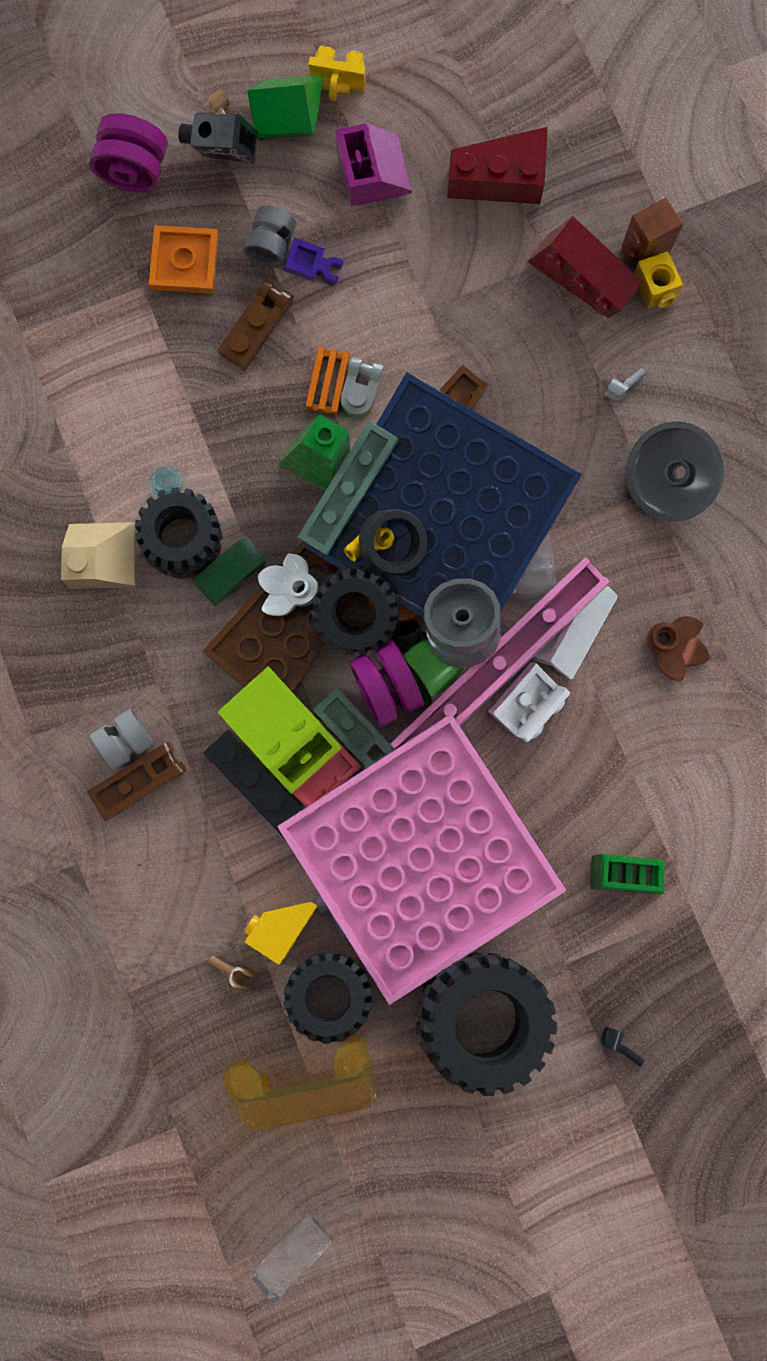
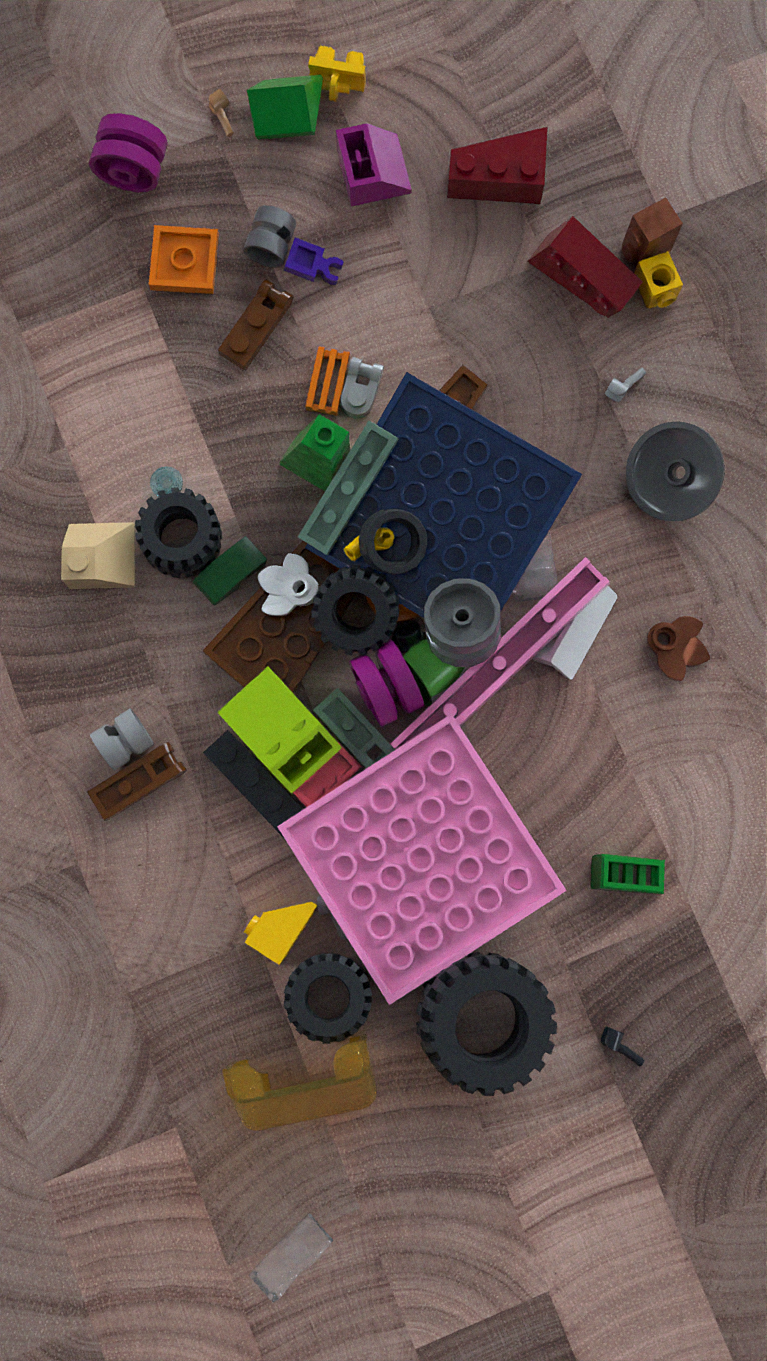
black torso [178,113,258,164] -> none
medium nougat hand [209,955,256,990] -> none
white bracket [488,662,570,743] -> none

